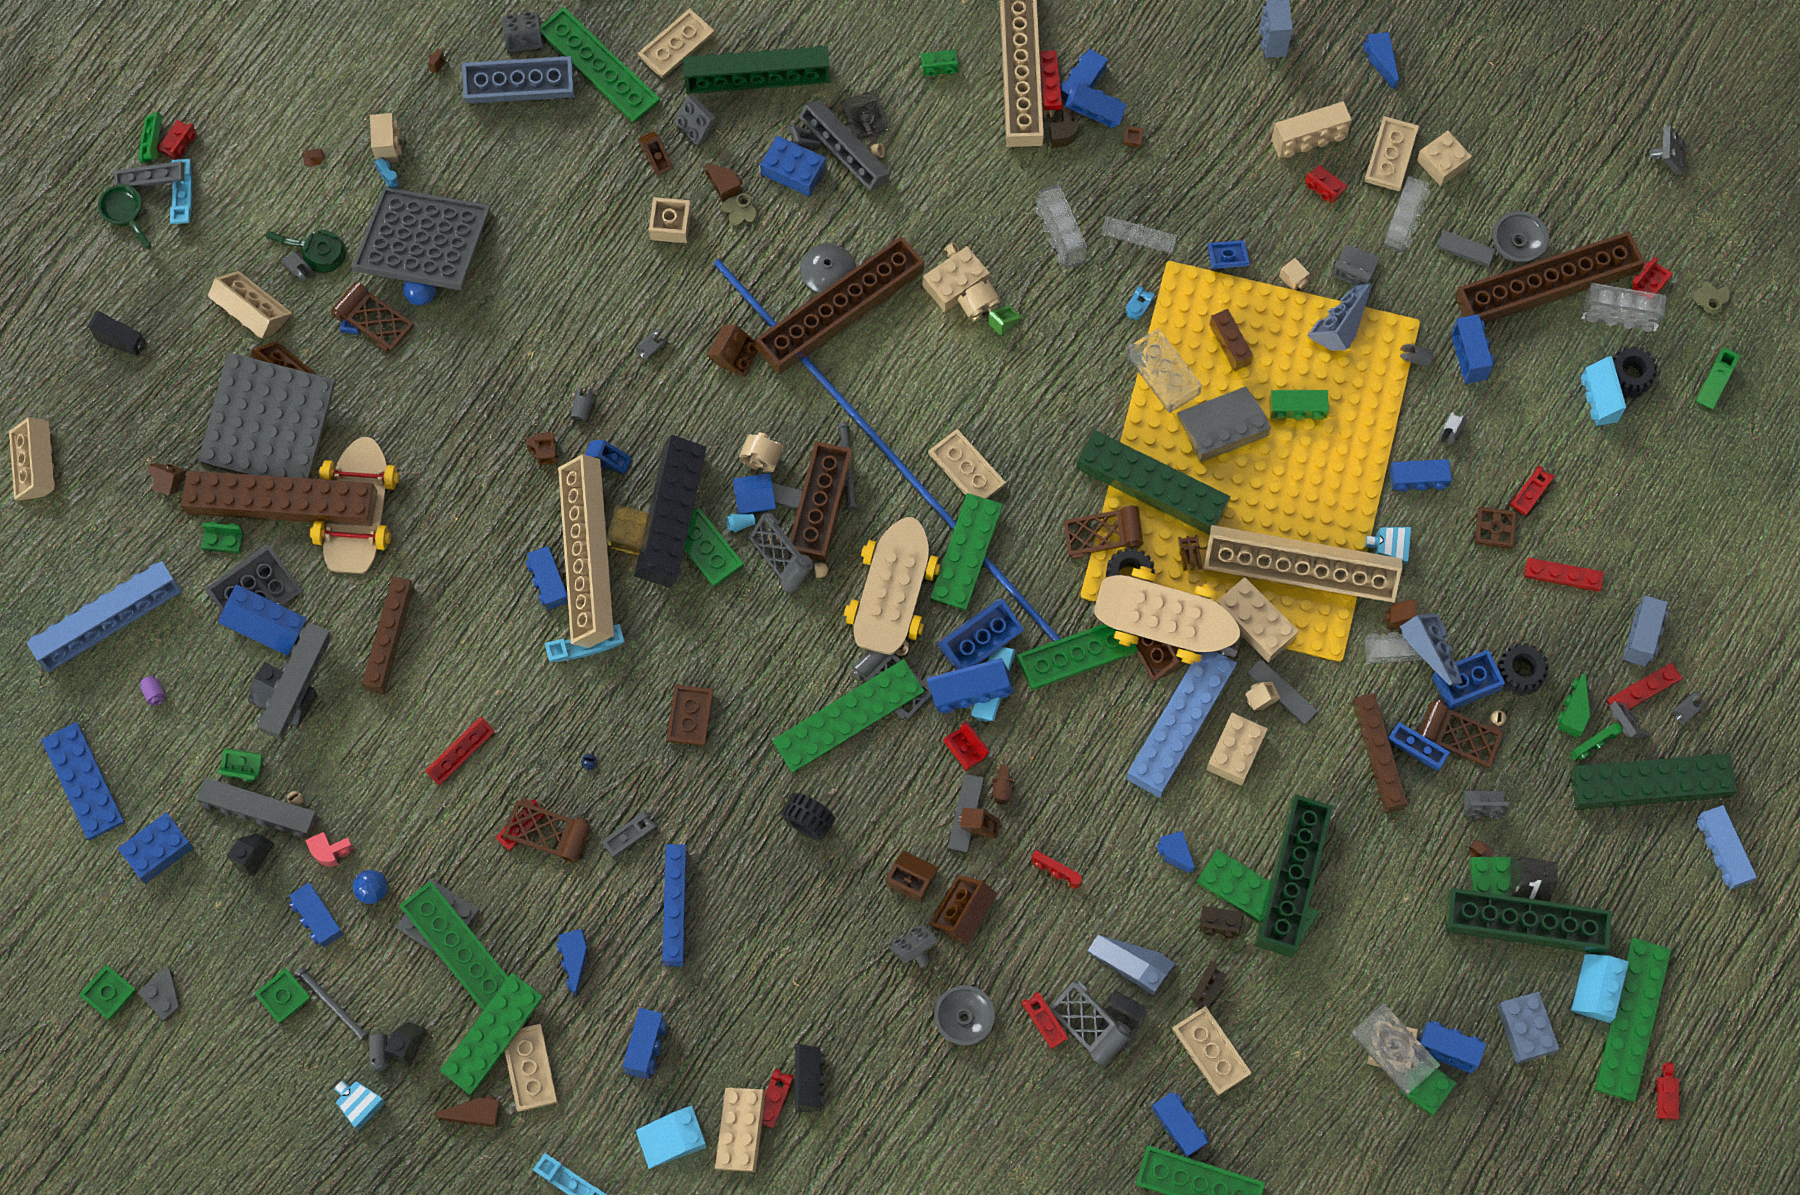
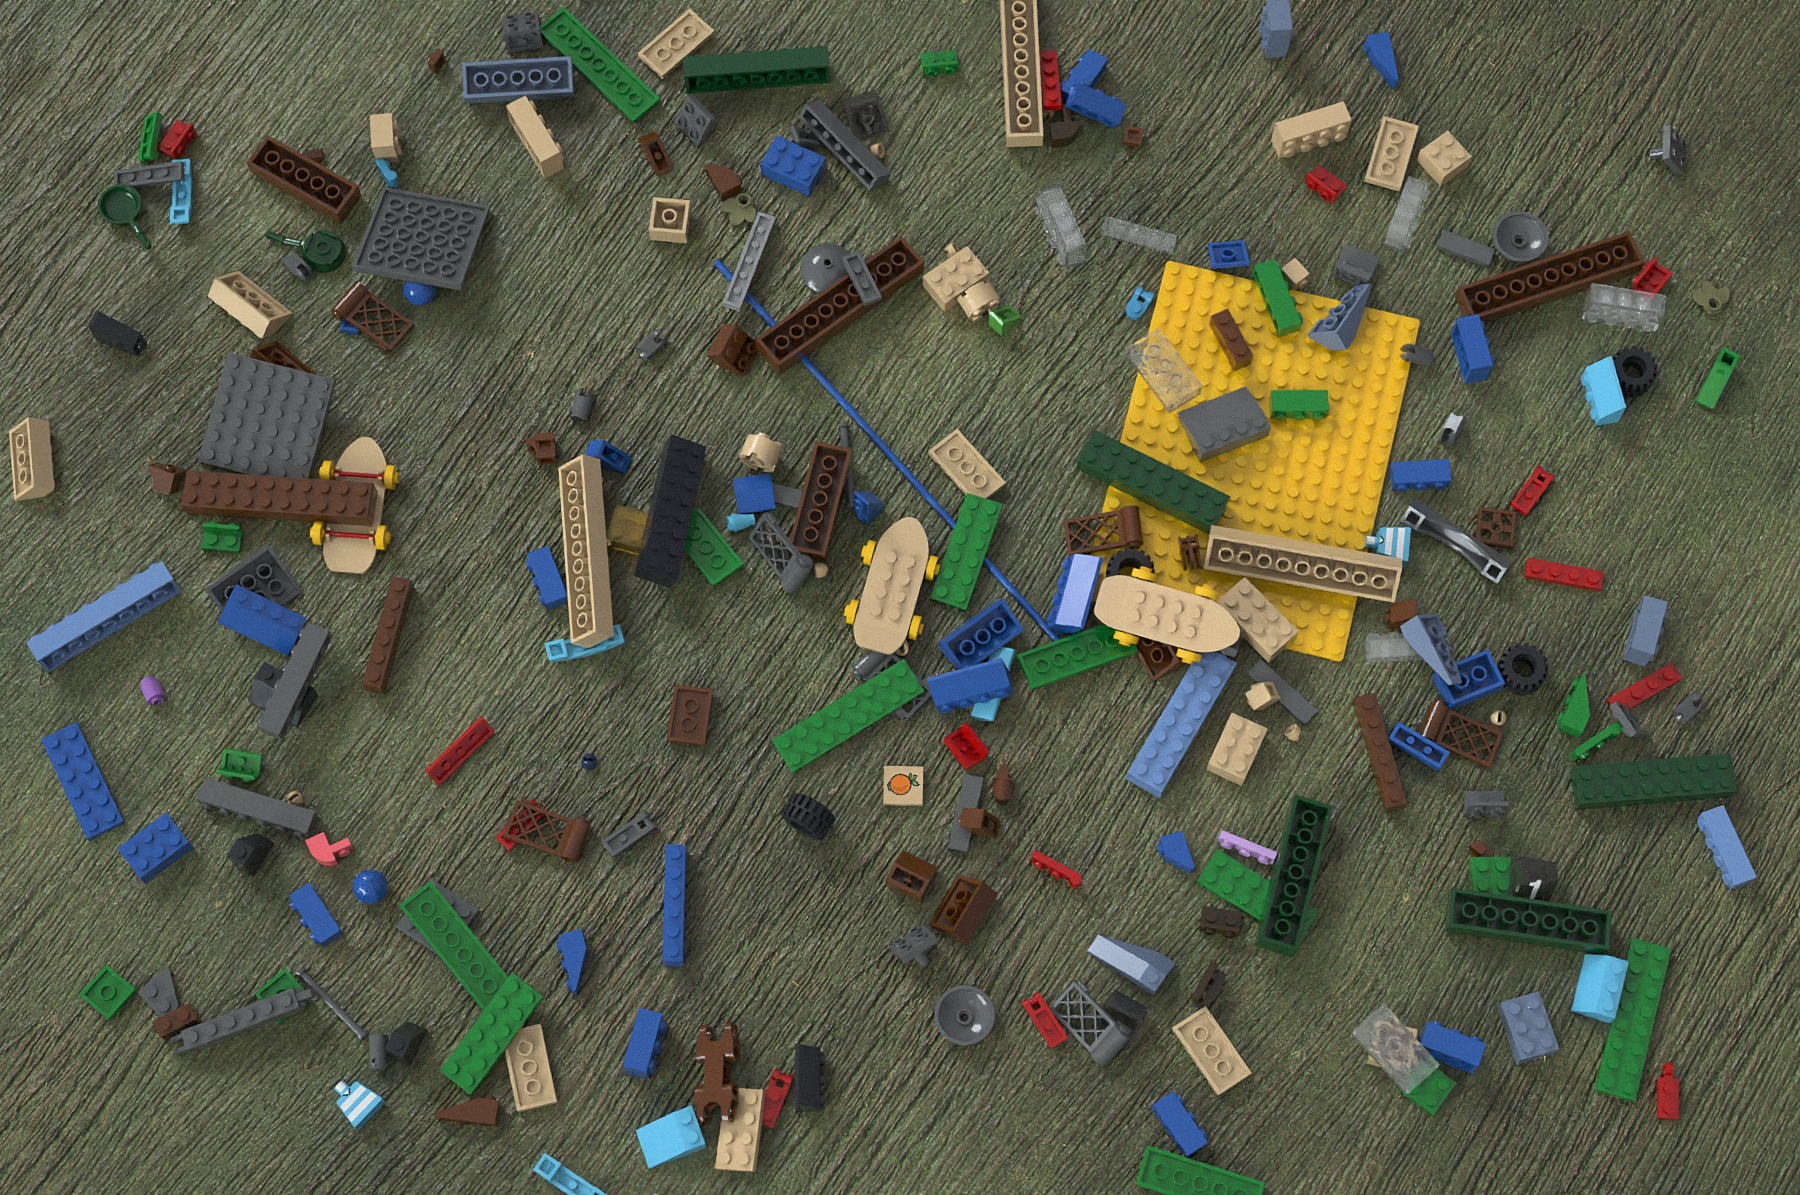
none -> reddish brown brick [152,1003,201,1042]
none -> dark grey hinge [170,988,316,1055]
none -> reddish brown brick [247,135,362,224]
none -> tan brick [506,96,565,179]
none -> reddish brown piece [694,1022,741,1125]
none -> light grey plate [722,212,776,312]
none -> dark grey plate [842,251,882,306]
none -> blue slope [854,491,884,525]
none -> tan tile [883,766,923,806]
none -> slope [1047,554,1103,636]
none -> lavender plate [1217,830,1277,864]
none -> green brick [1252,259,1303,337]
none -> tan hinge [1285,724,1302,741]
none -> dark grey arch [1400,499,1512,584]

